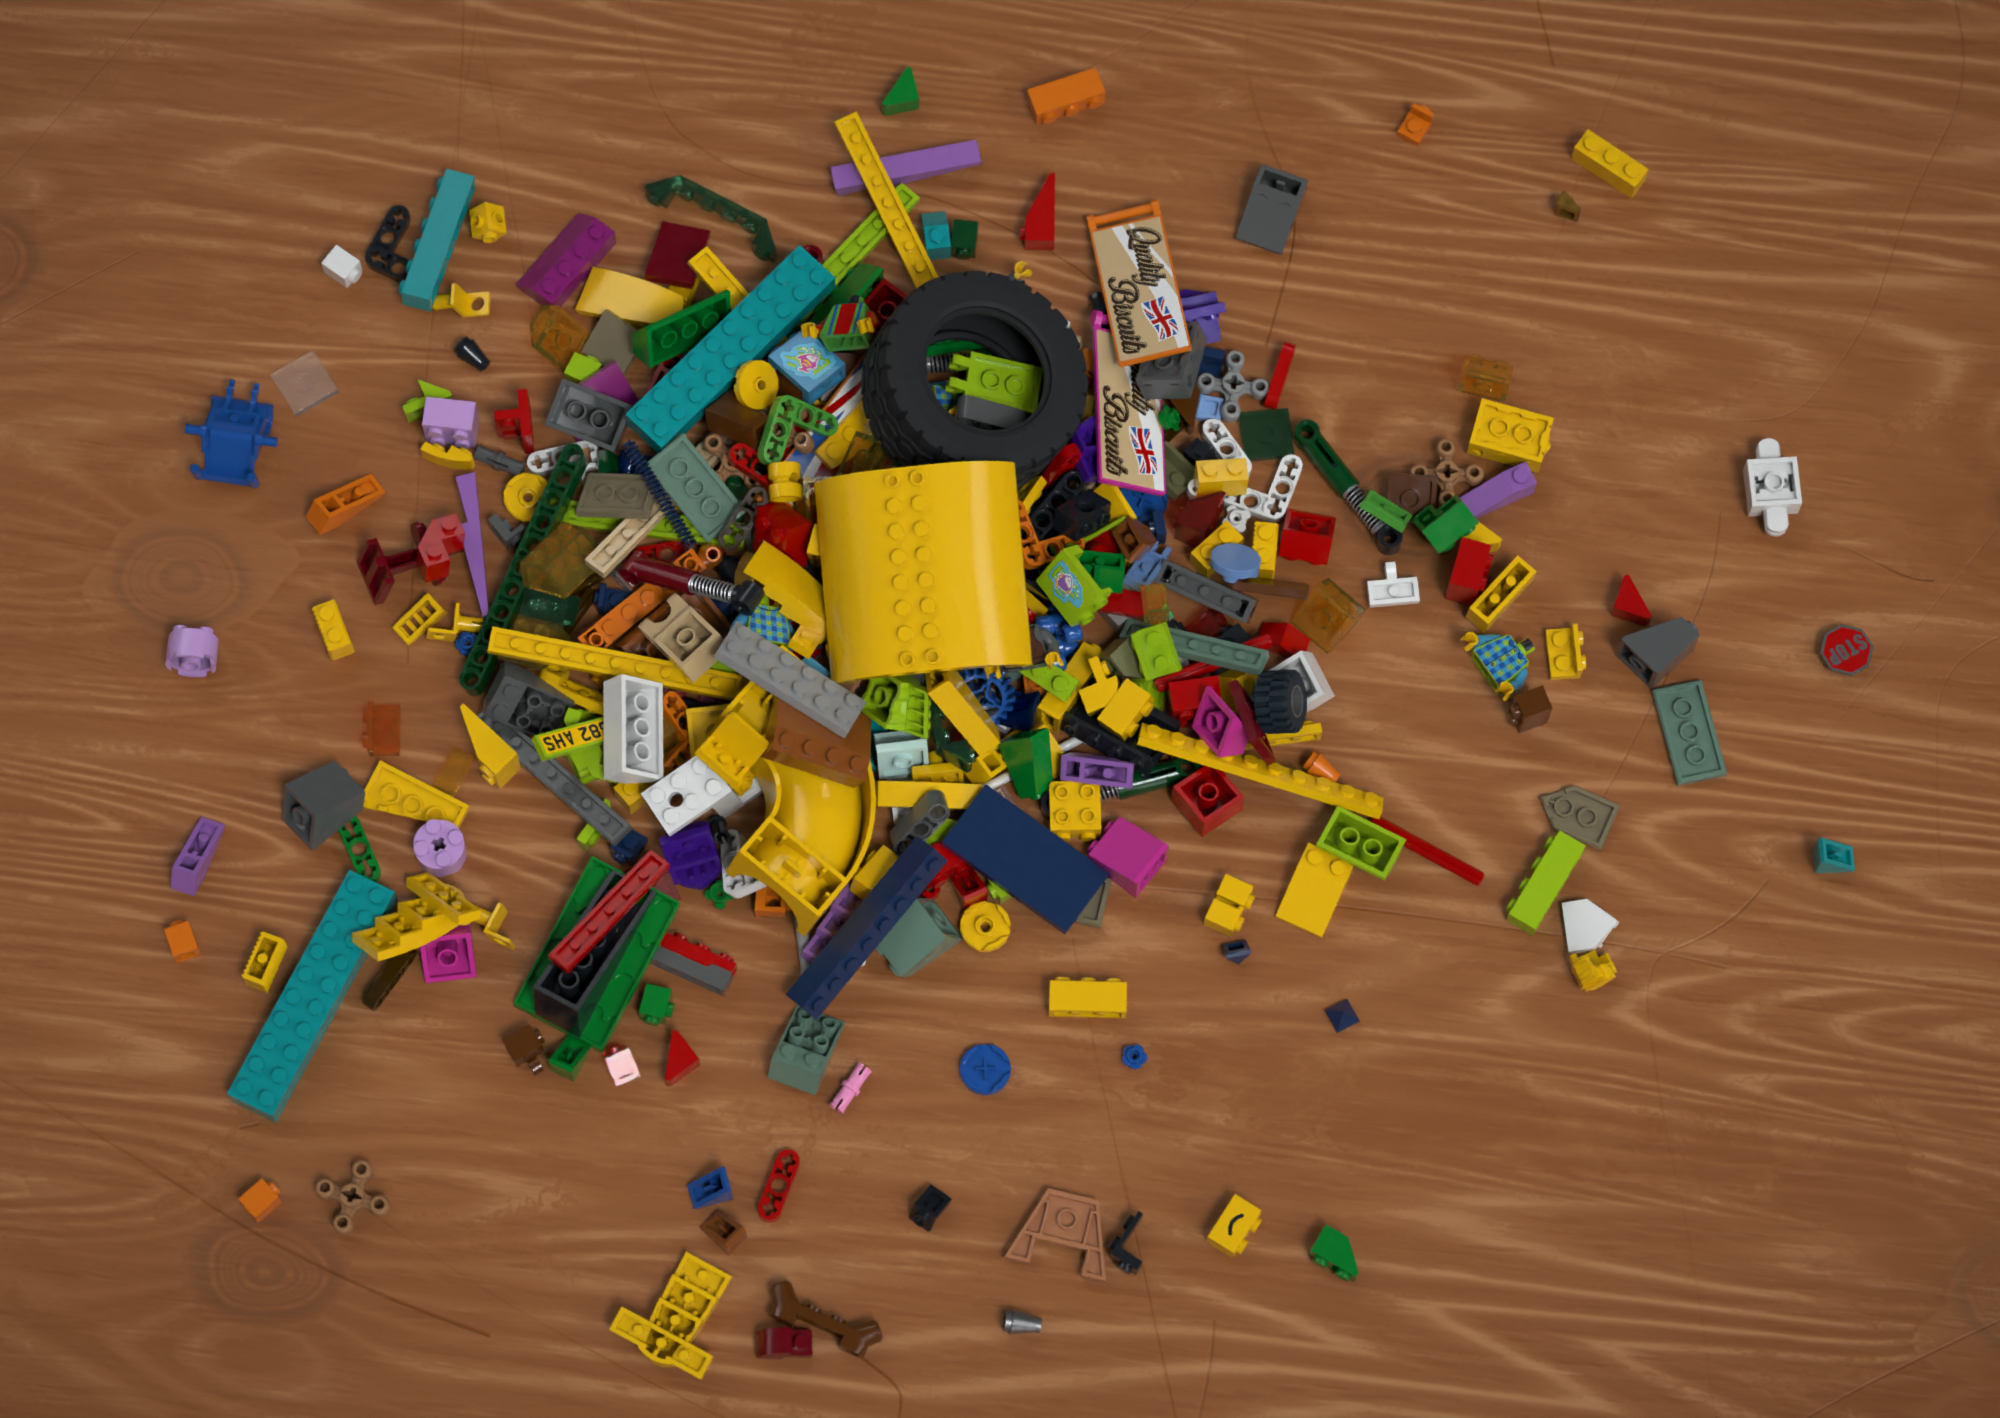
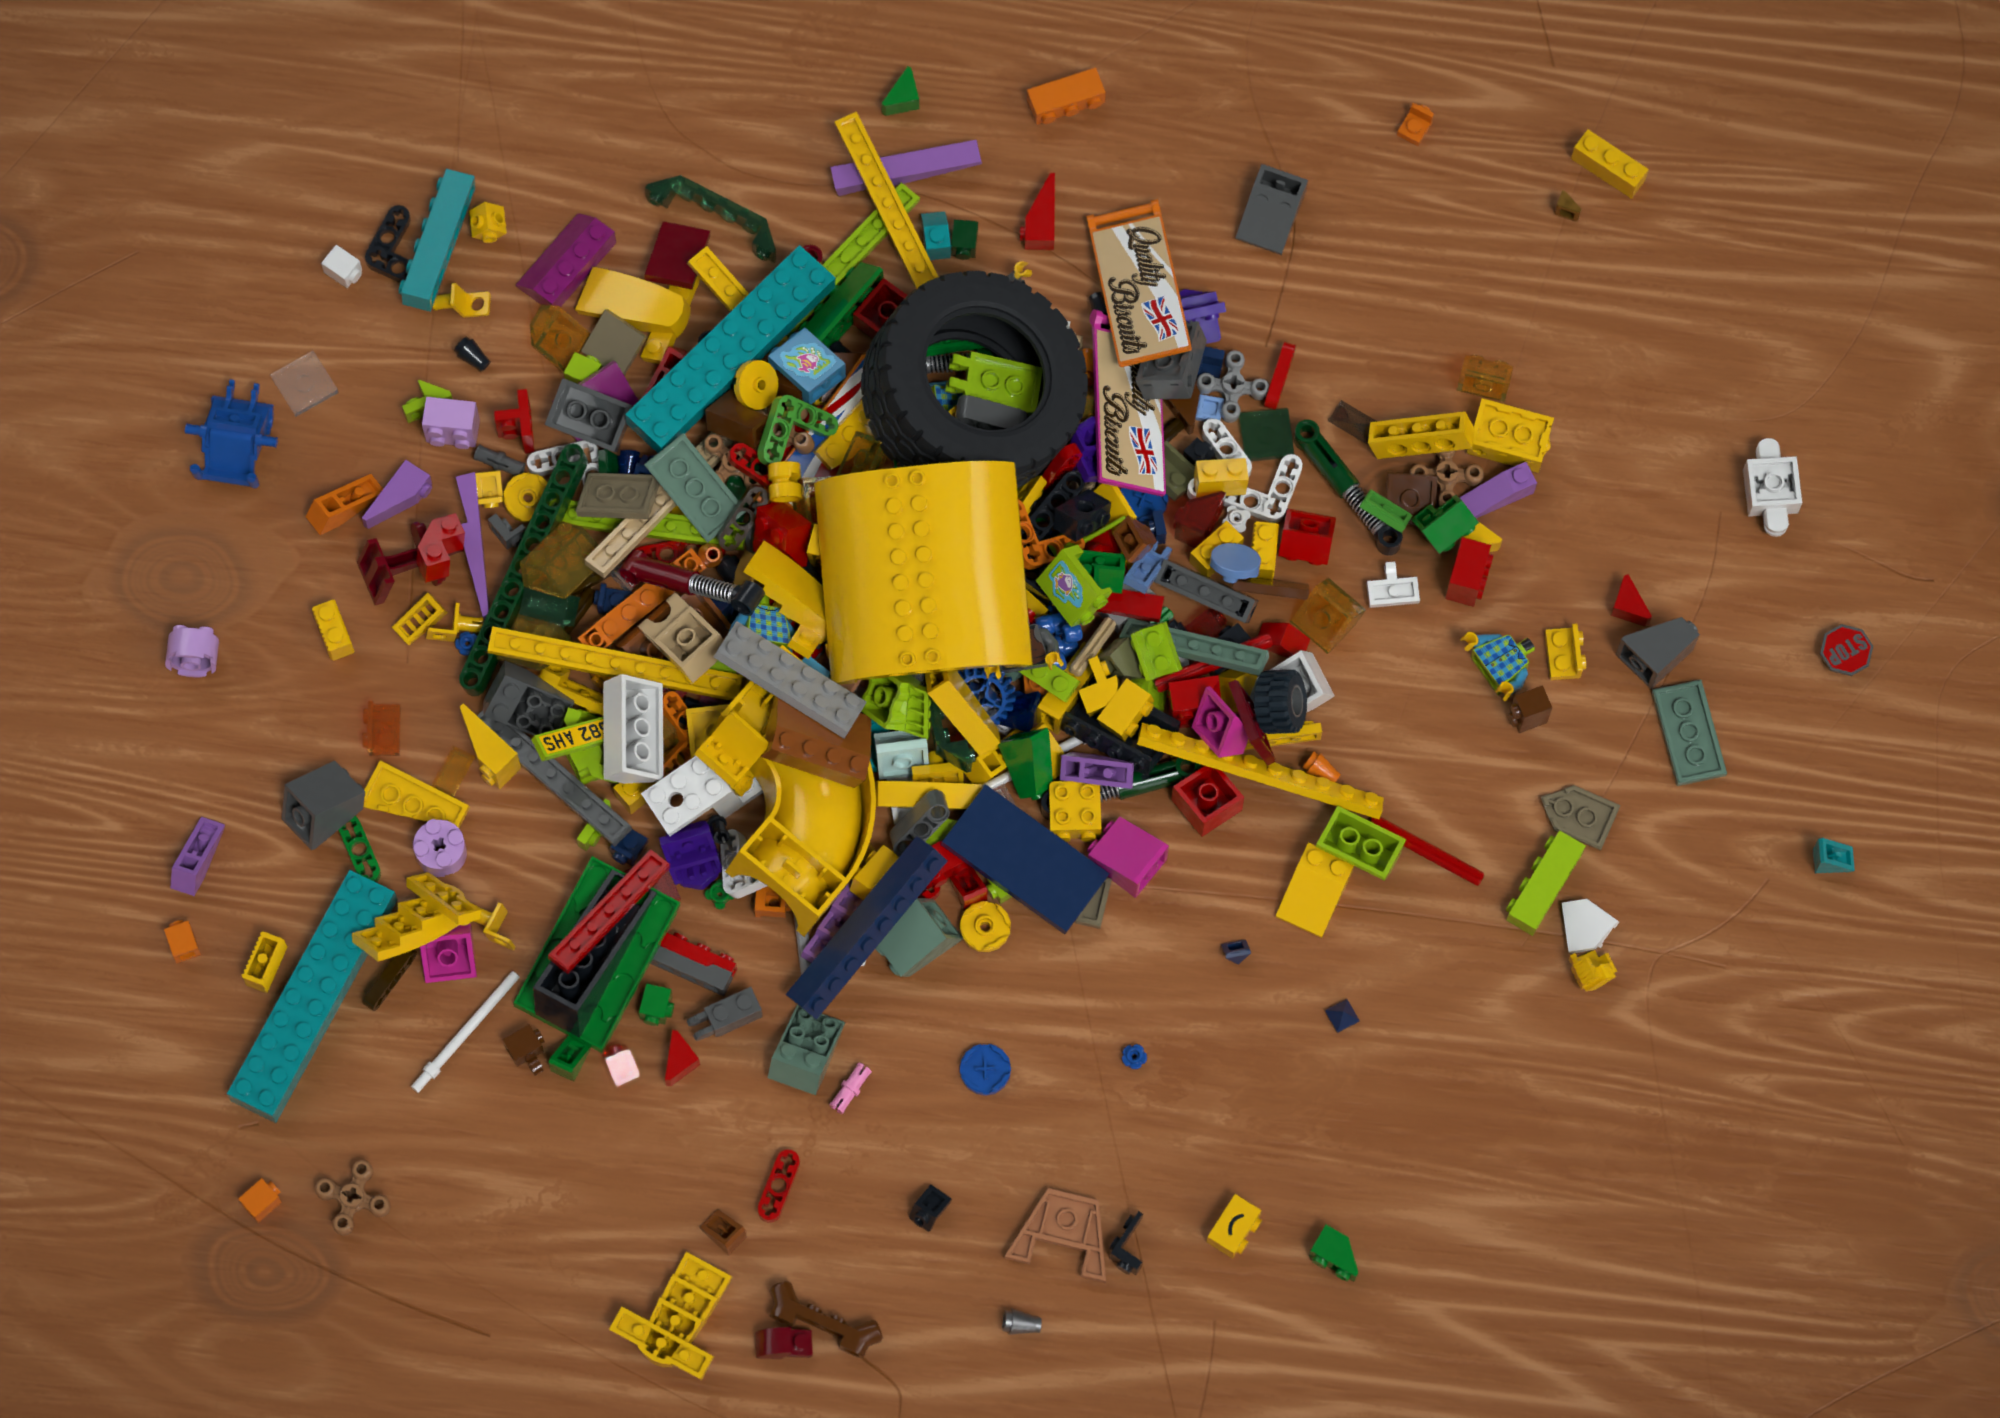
yellow slope [420,441,475,470] -> none
dark blue piece [622,439,697,551] -> none
green slope [632,289,731,368] -> none
blue slope [687,1167,733,1209] -> none
torso [801,295,881,352] -> none
yellow brick [1049,977,1127,1019] -> none
clear yellow brick [1140,583,1169,625] -> none
green plate [1158,405,1180,431] -> none
yellow piece [1204,874,1256,937] -> none
yellow brick [1466,555,1537,633] -> none
none -> medium lavender slope [362,460,432,529]
none -> white bar [411,971,520,1093]
none -> yellow bracket [475,470,503,508]
none -> dark grey hinge [687,987,763,1041]
none -> tan axle [1069,617,1116,677]
none -> clear smoke slope [1328,400,1376,445]
none -> yellow brick [1368,411,1474,459]

